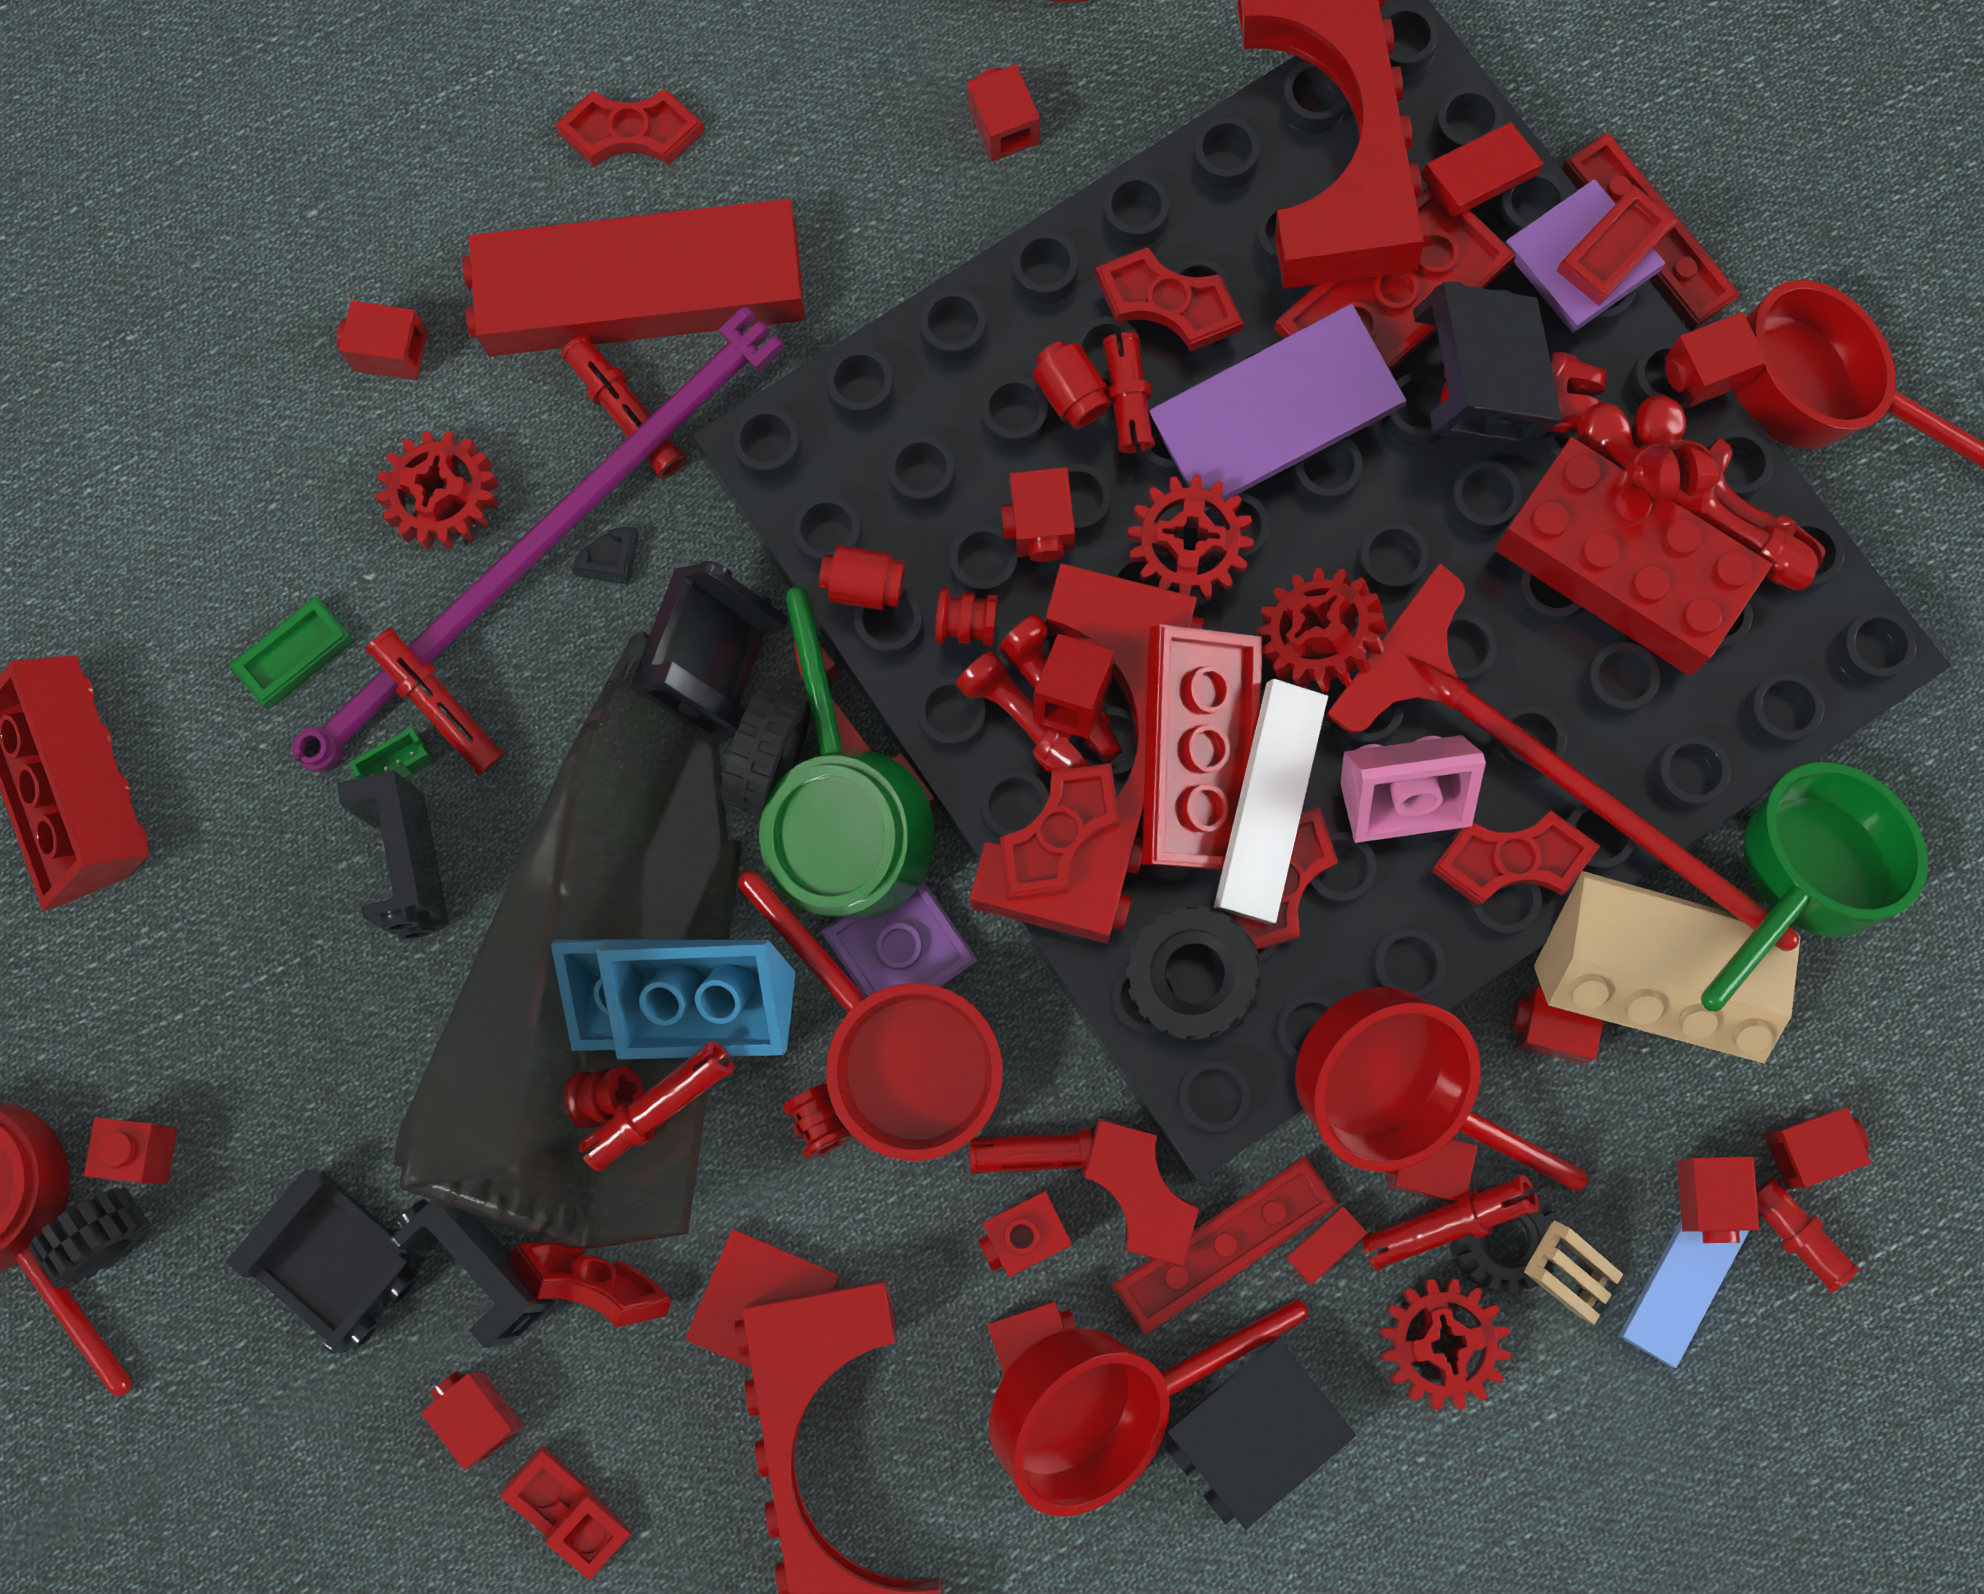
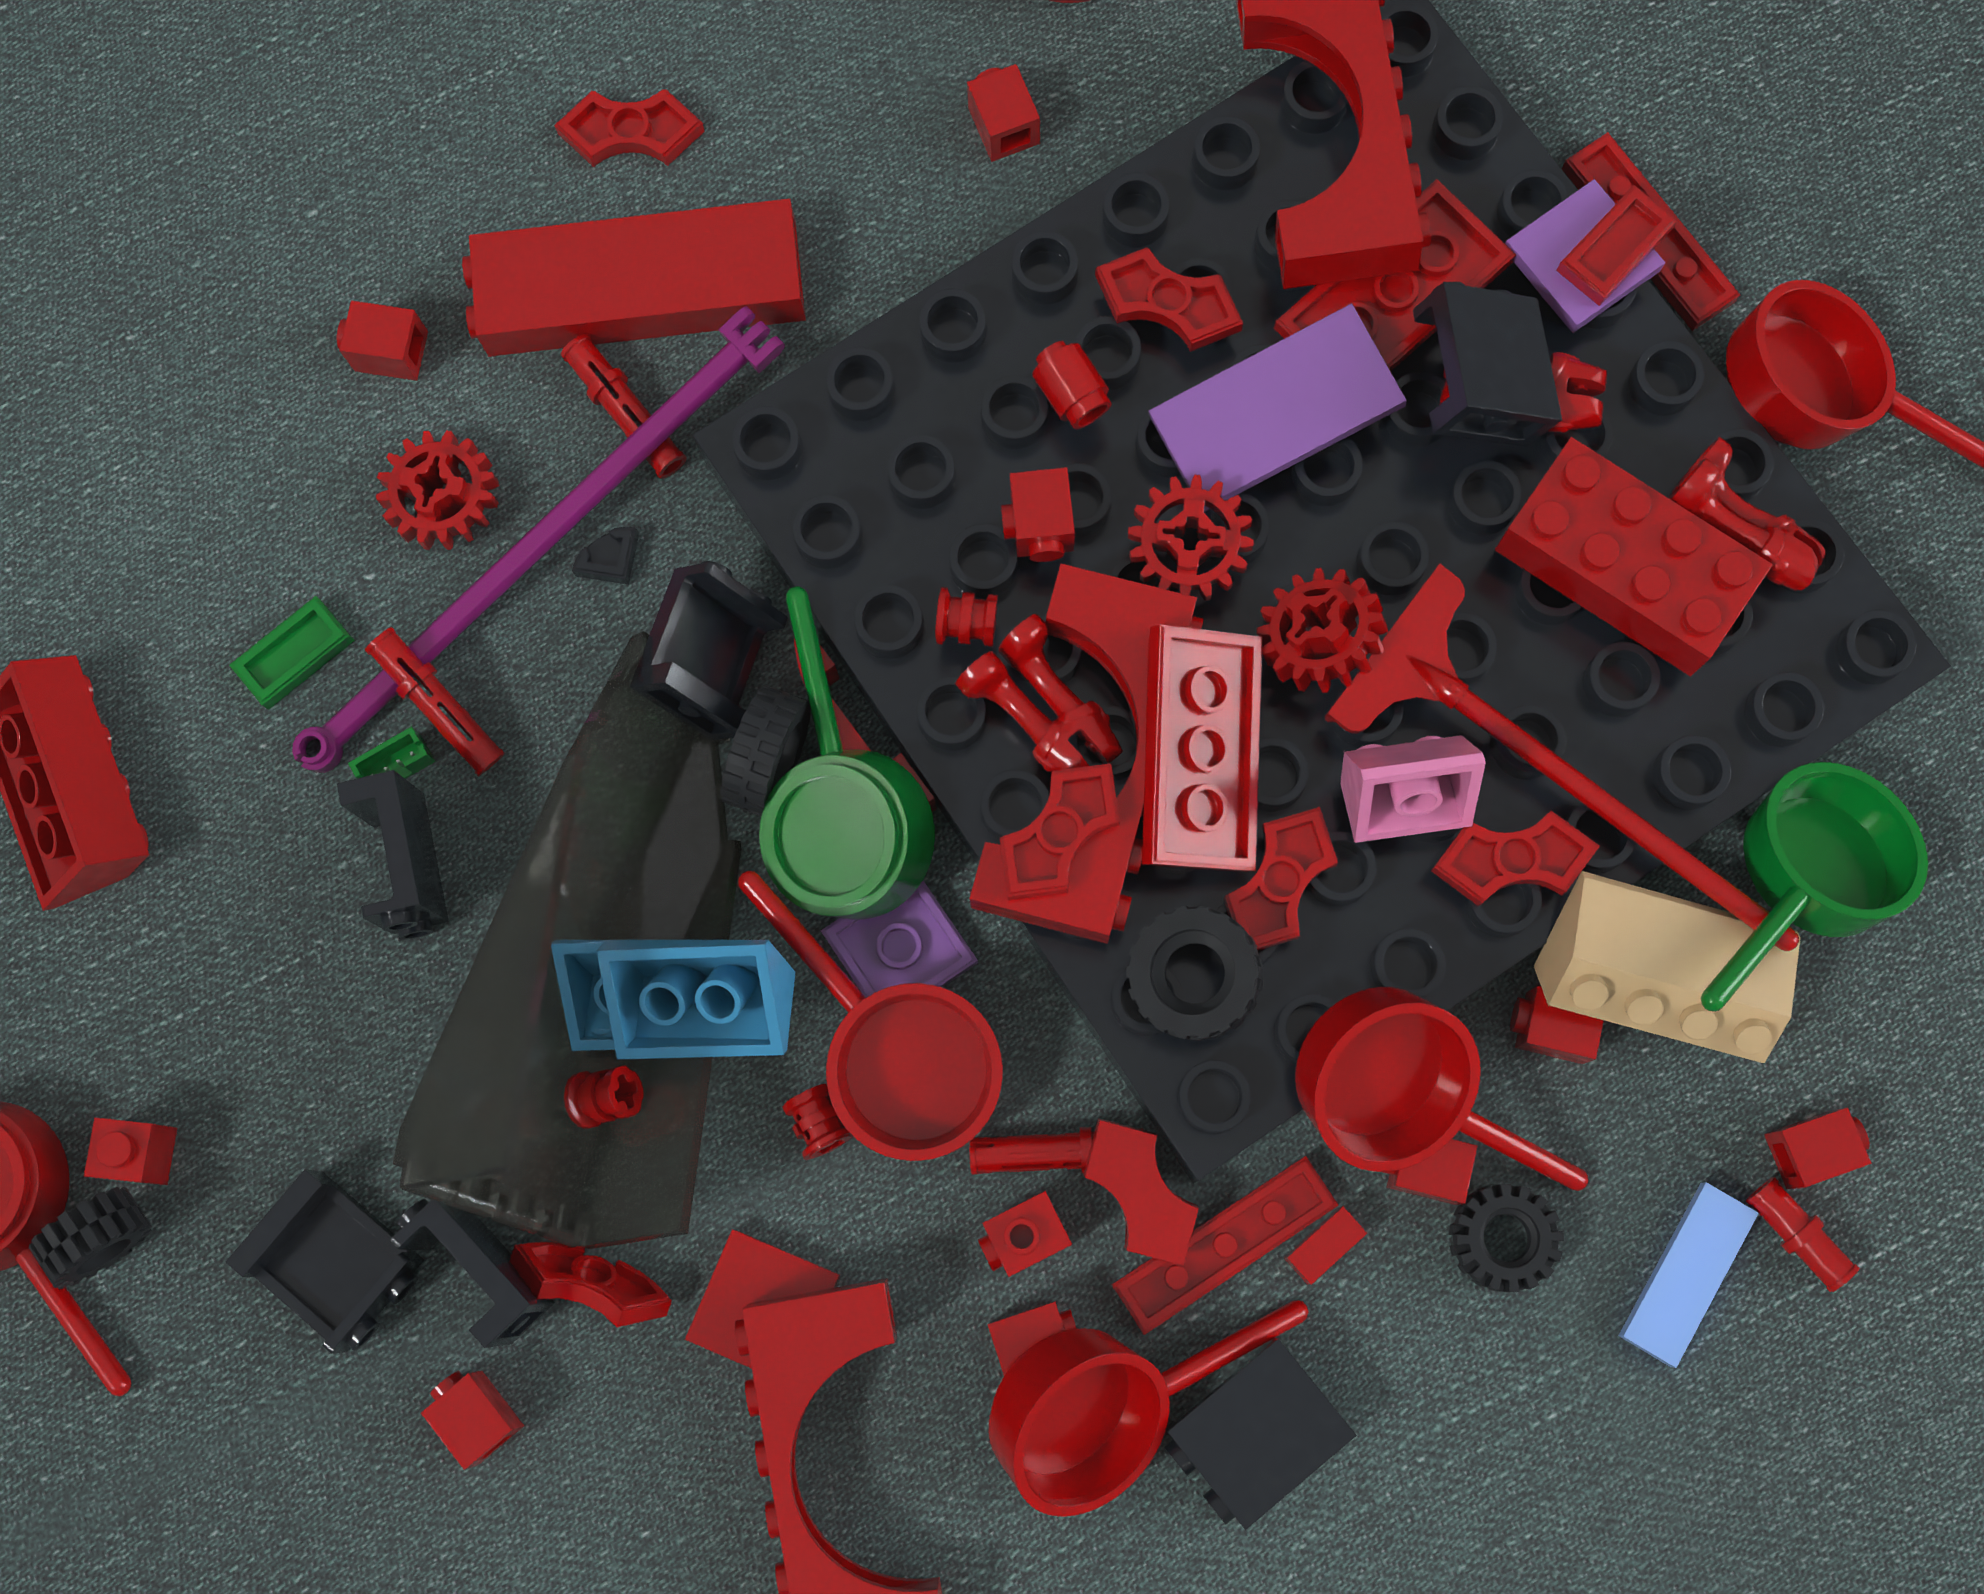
red slope [500,1445,631,1581] -> none
red pin [579,1041,734,1172] -> none
red brick [819,545,906,611] -> none
red brick [1033,634,1115,739] -> none
red pin [1103,332,1155,453] -> none
white tile [1213,679,1328,925] -> none
red pin [1362,1175,1539,1271] -> none
red gear [1378,1279,1511,1410] -> none
red tile [1421,122,1544,218] -> none
tan tile [1524,1220,1623,1325] -> none
red piece [1577,395,1718,500] -> none
red brick [1665,312,1768,408] -> none
red brick [1677,1157,1759,1243] -> none

